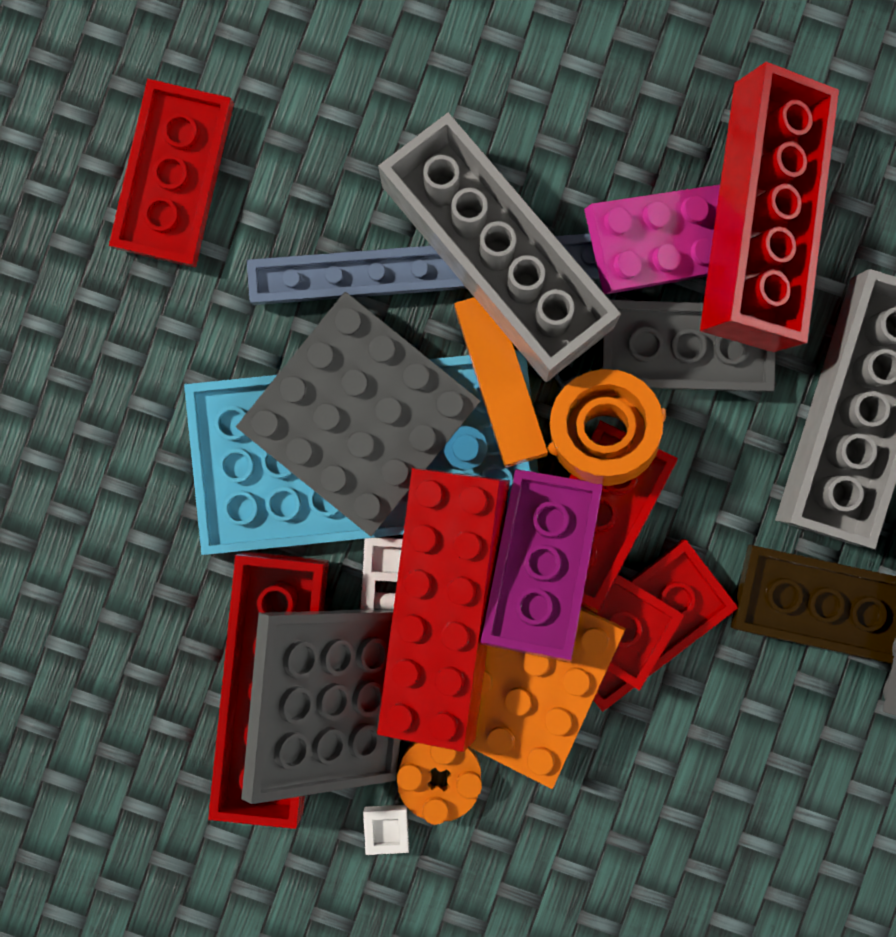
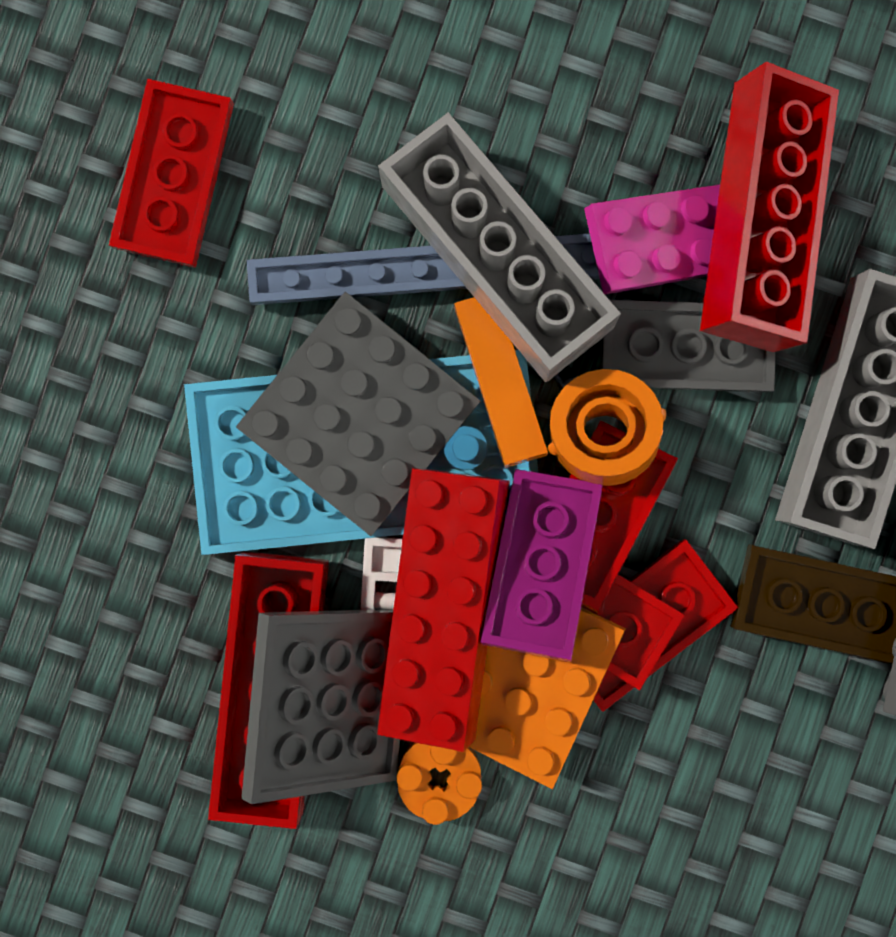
white plate [363,805,409,855] -> none

